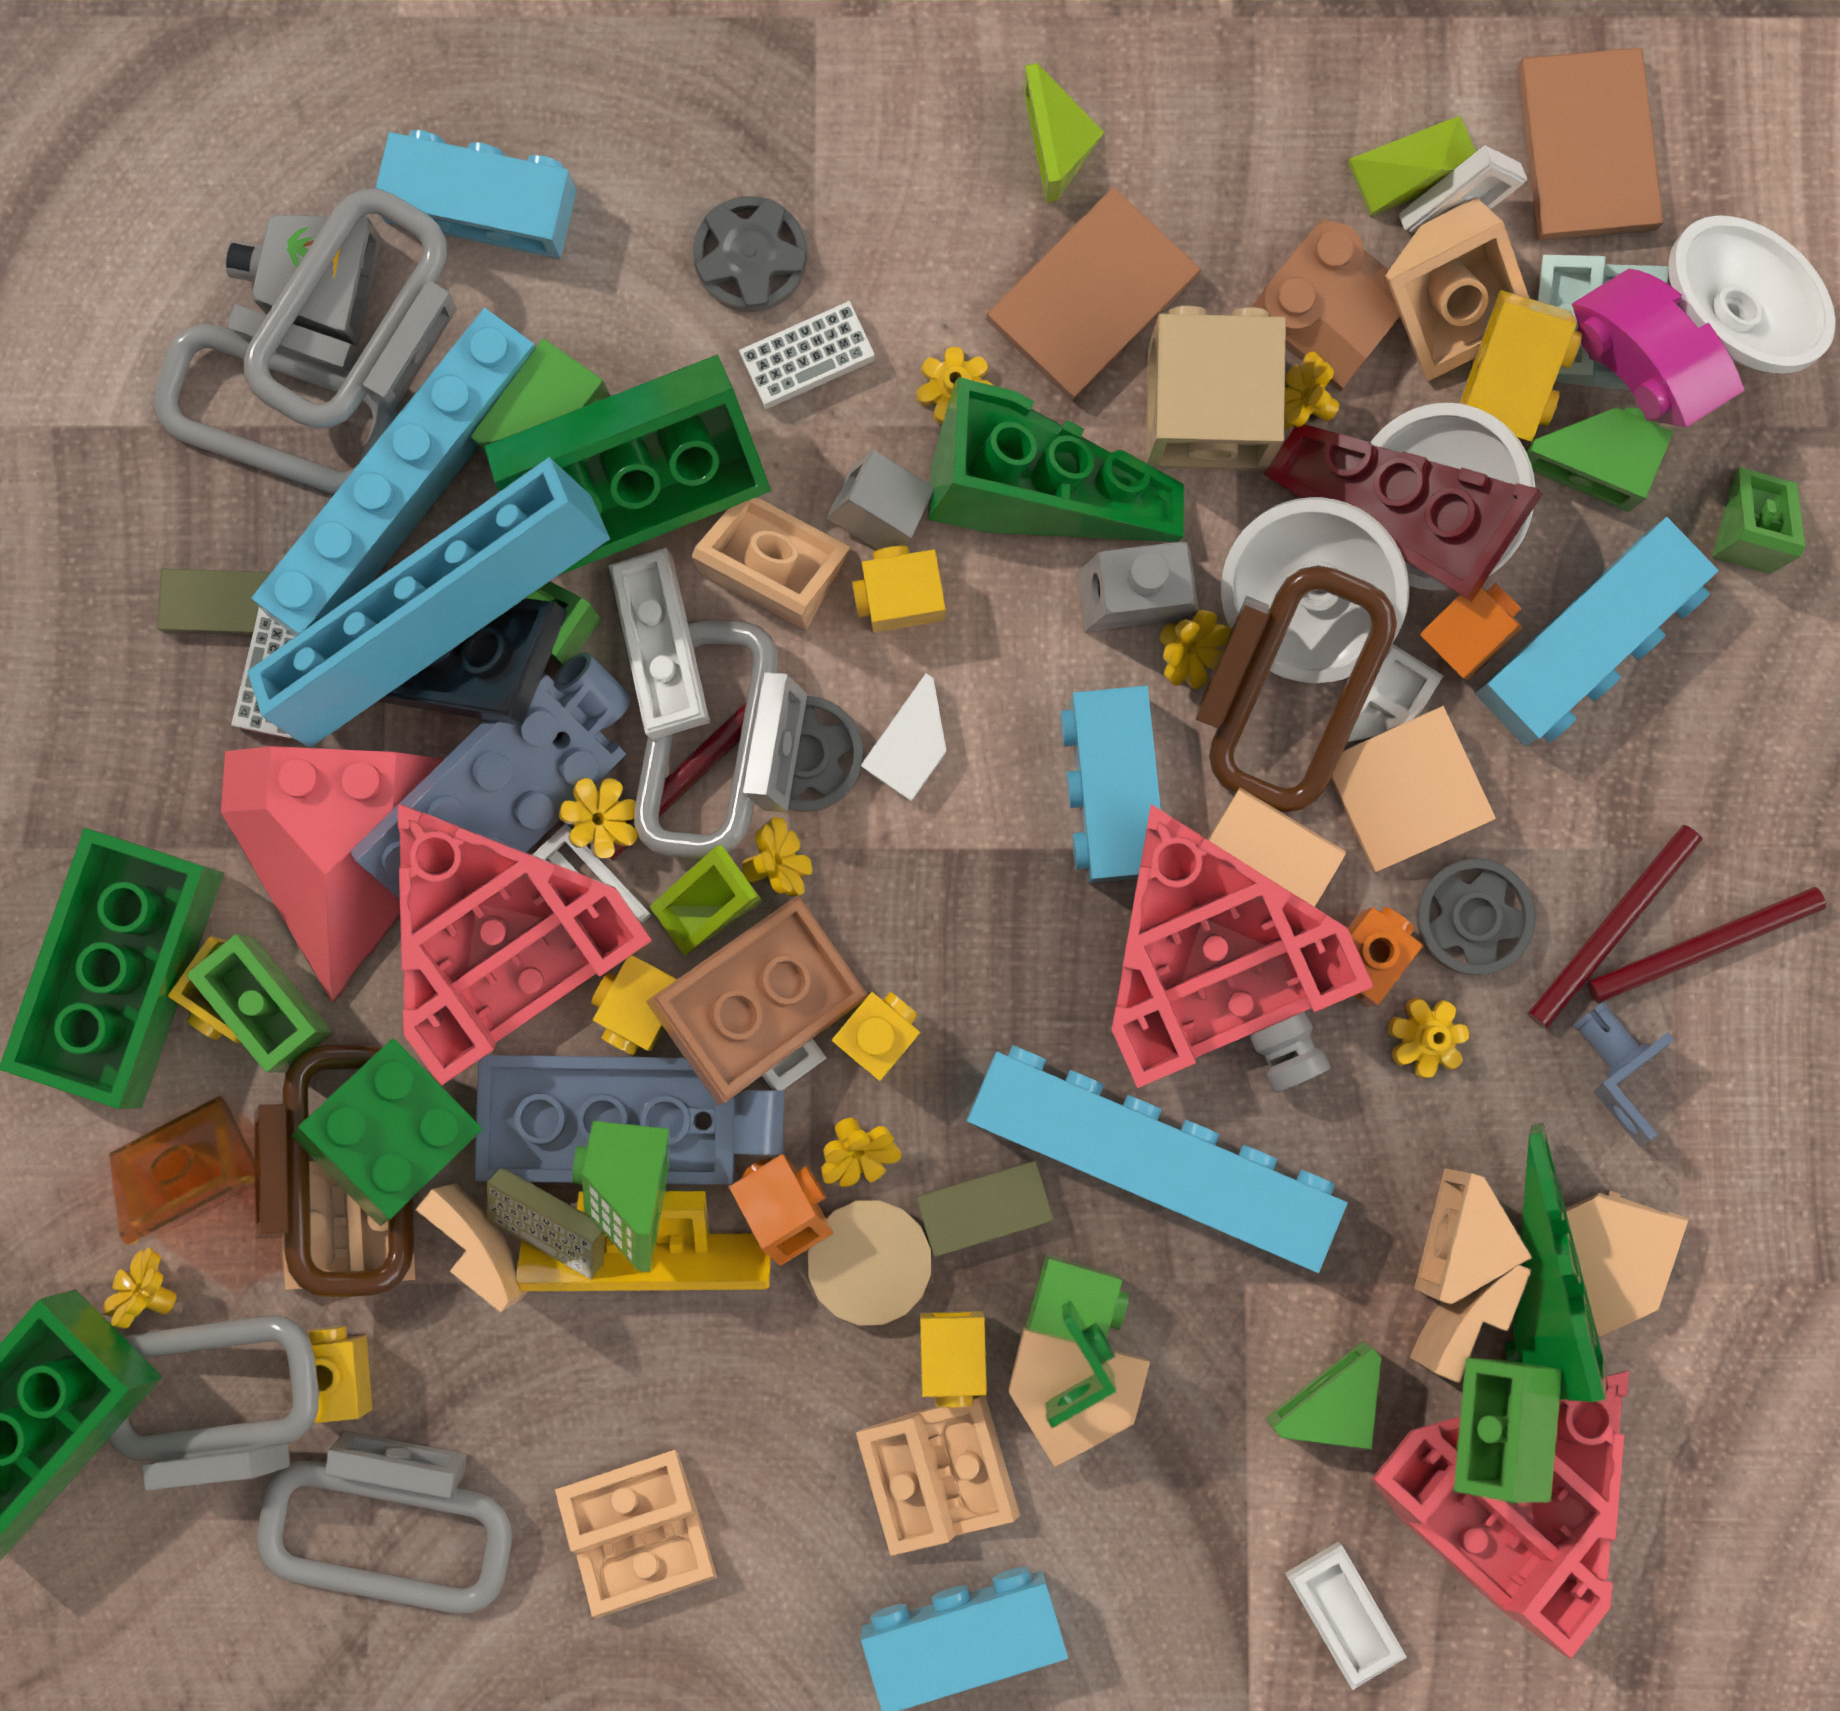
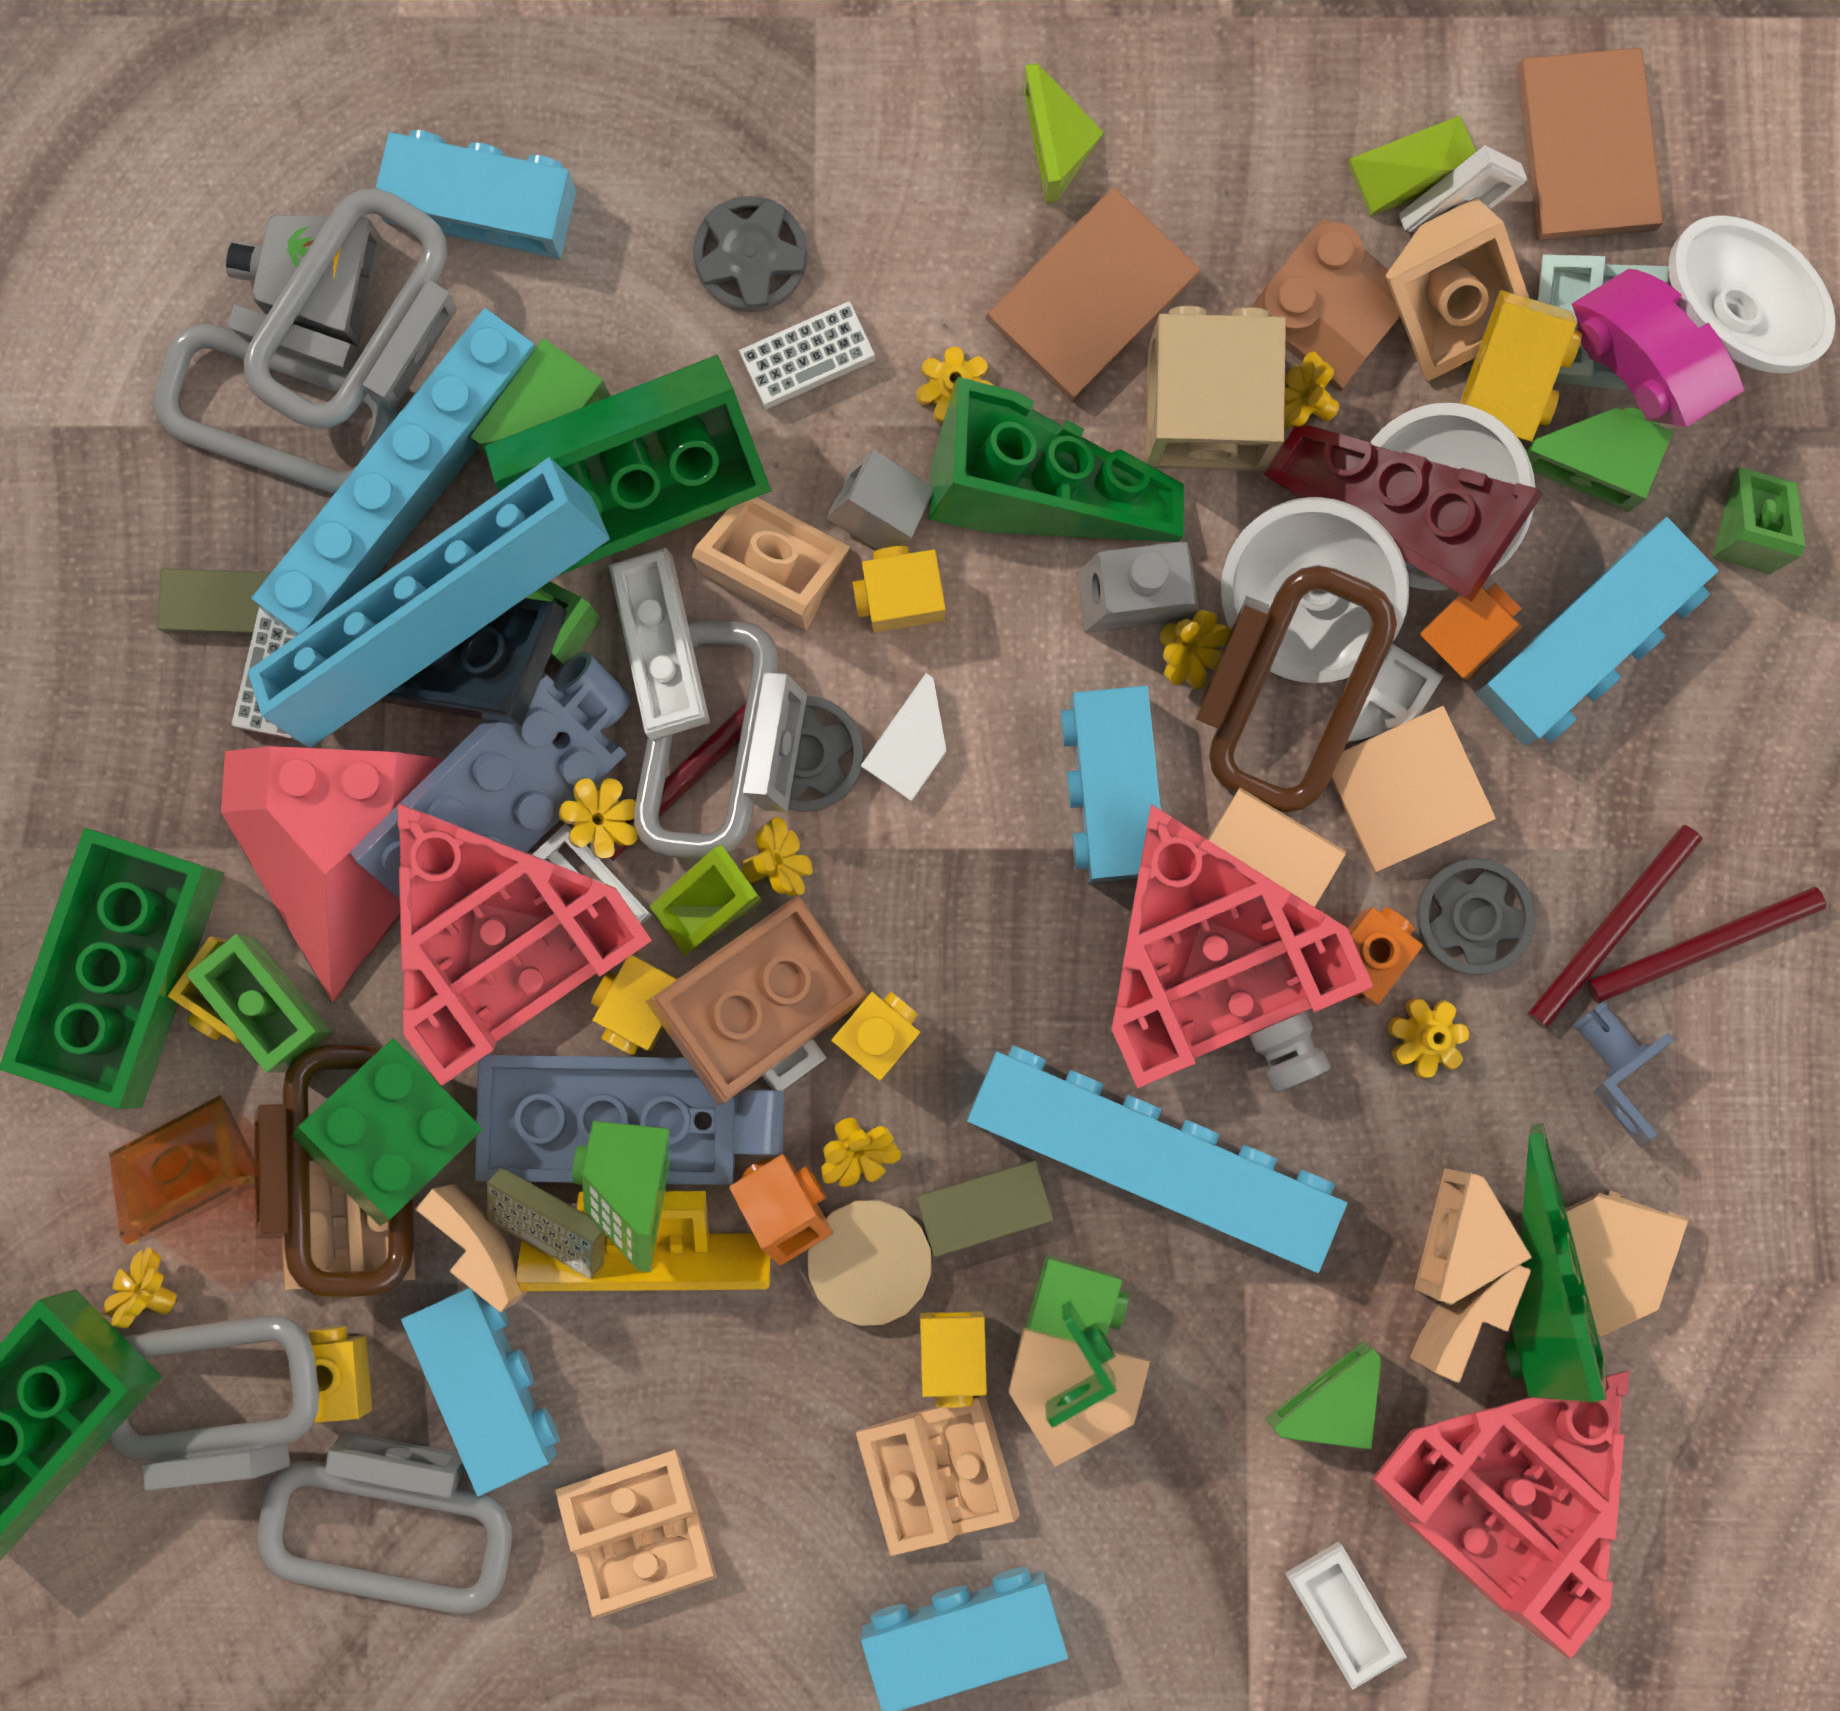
bright green brick [1454,1358,1562,1503] -> none
none -> medium azure brick [401,1288,560,1497]

